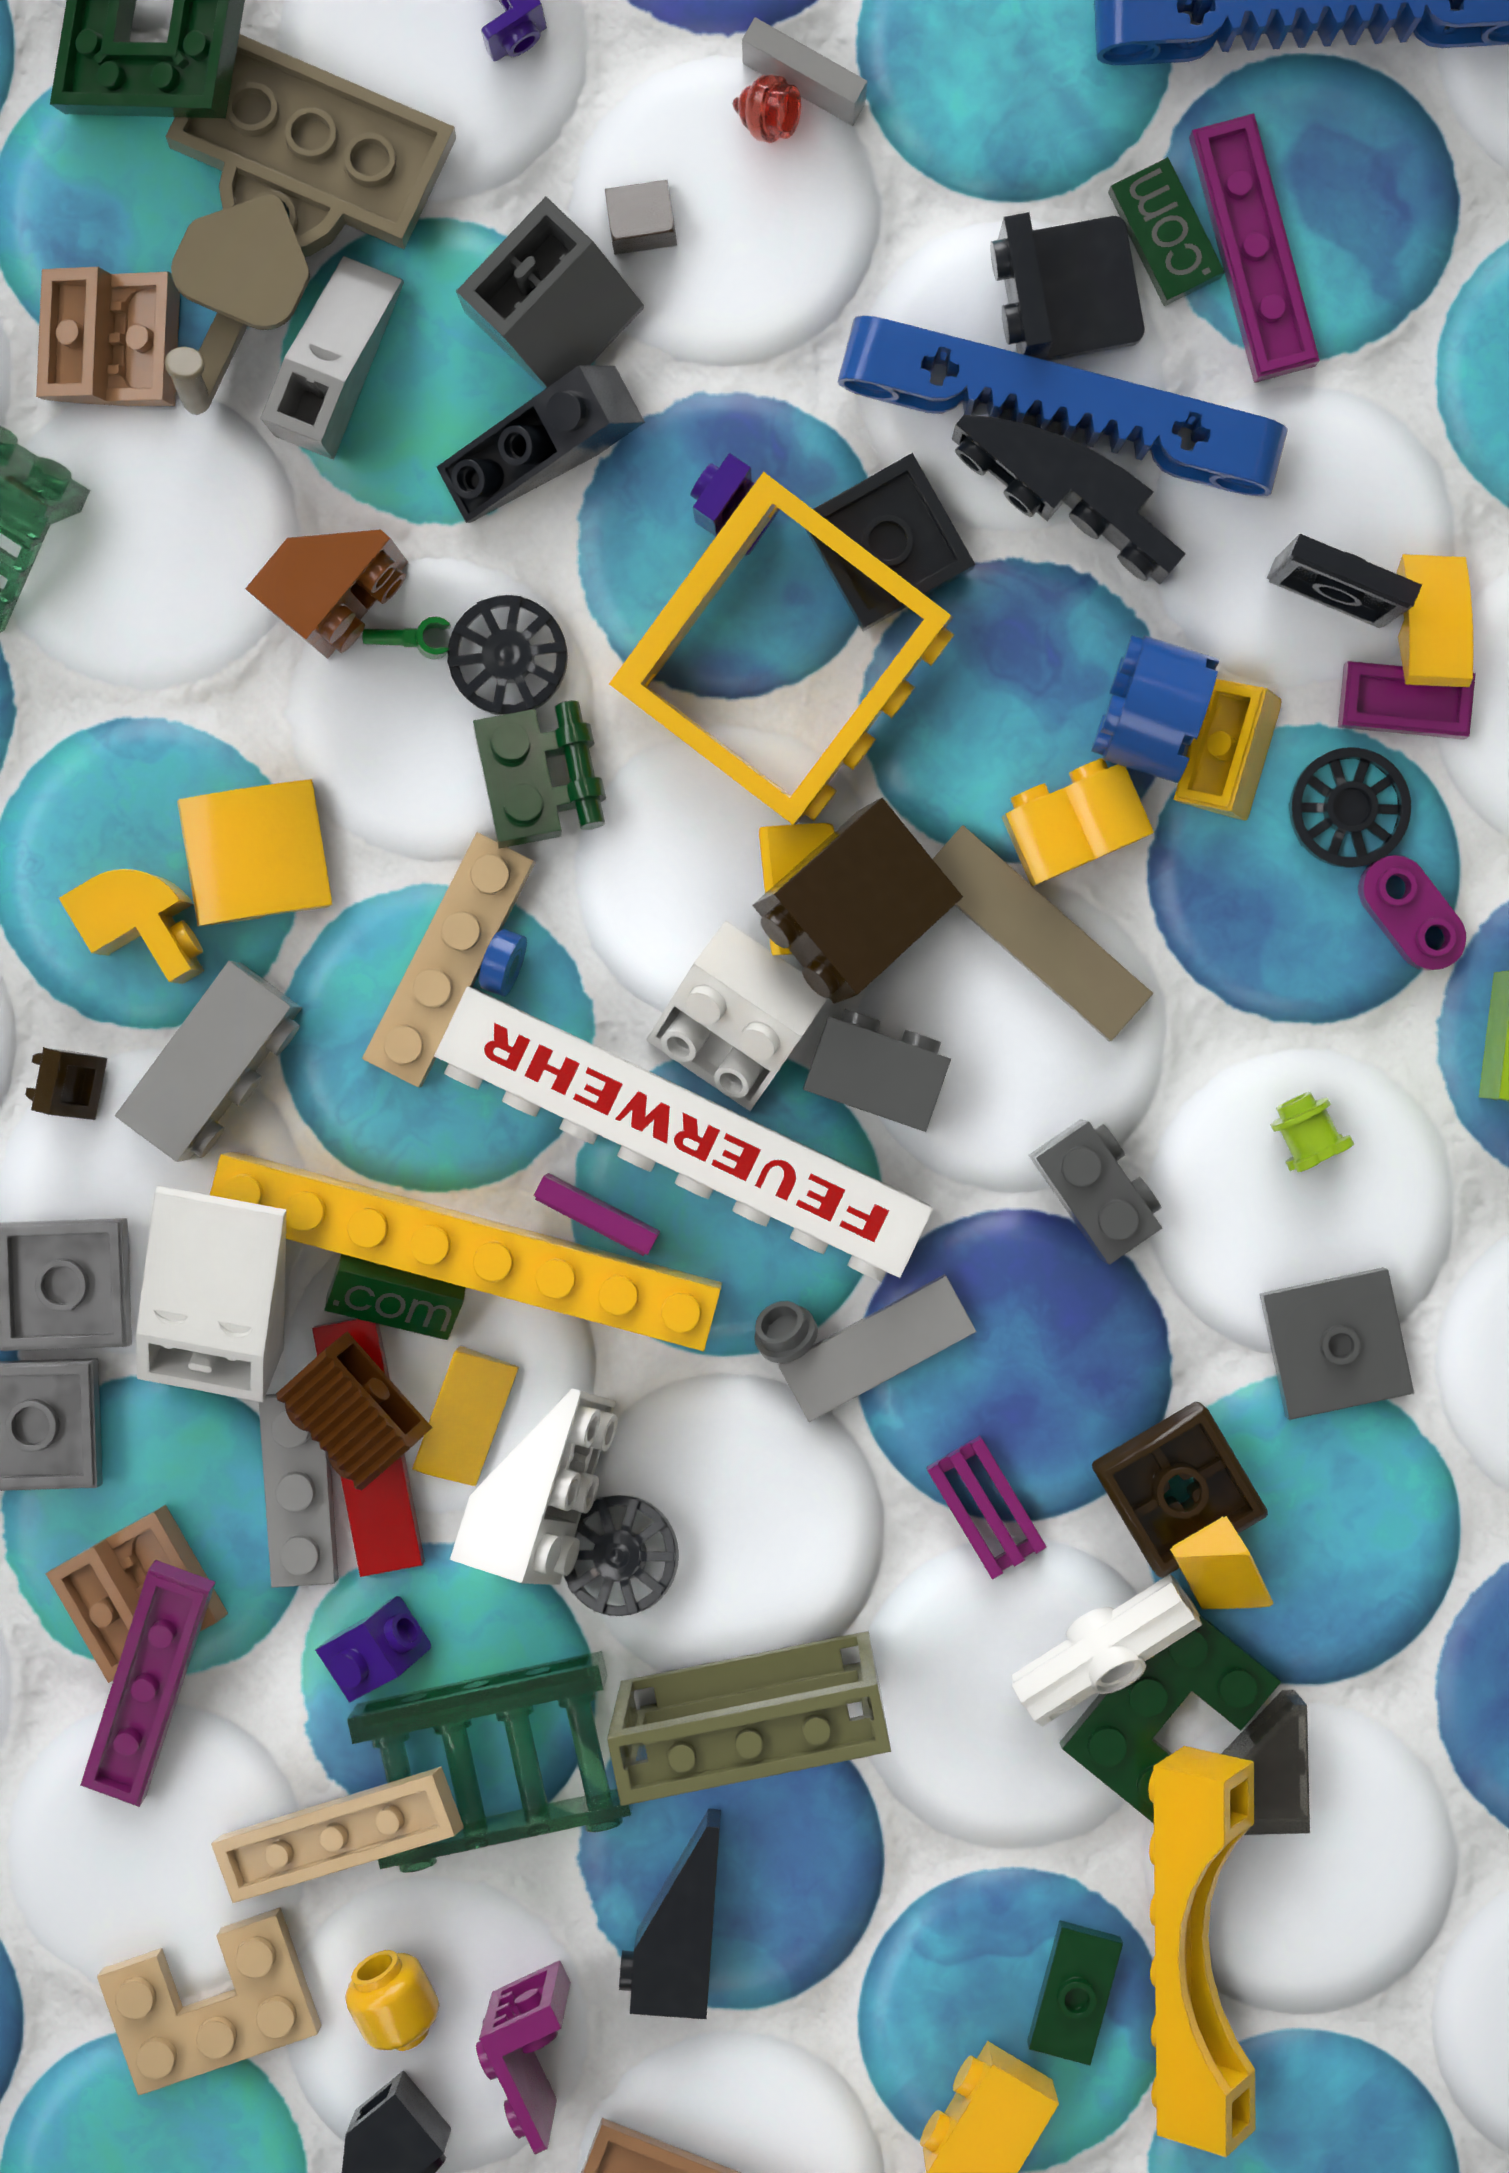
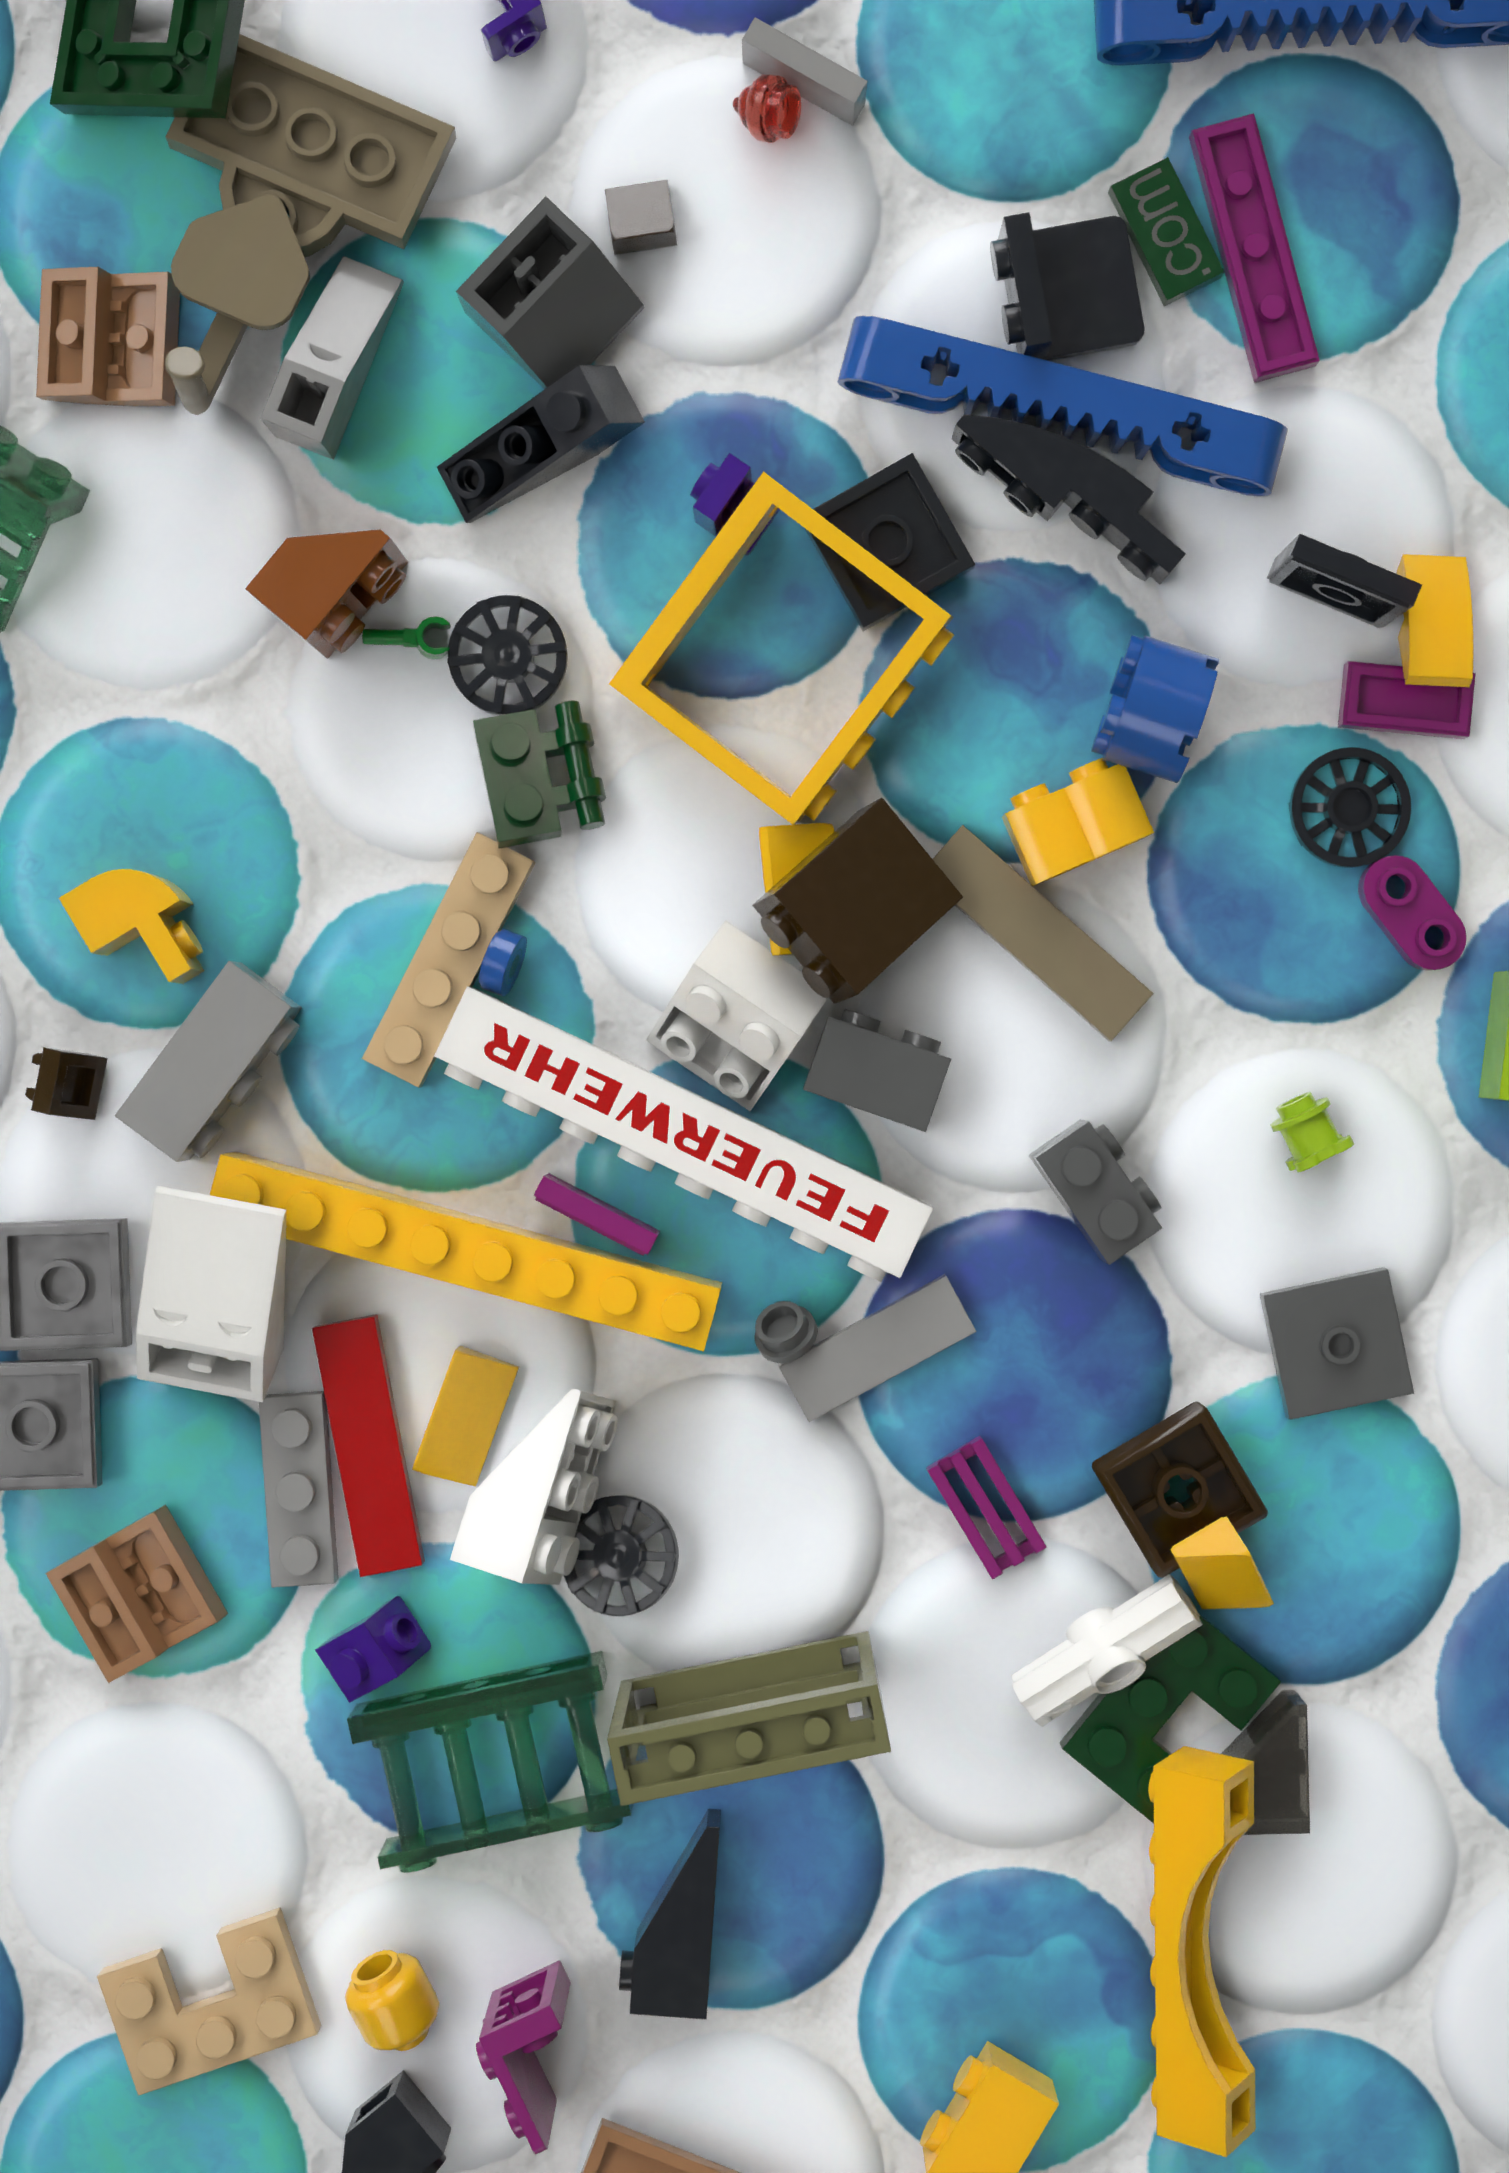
magenta tile [80,1560,216,1807] -> none
yellow slope [177,779,333,927] -> none
tan plate [211,1766,464,1903] -> none
reddish brown brick [276,1331,433,1490] -> none
dark green tile [324,1254,466,1340] -> none
dark green plate [1027,1920,1123,2066] -> none
yellow slope [1173,679,1282,820] -> none

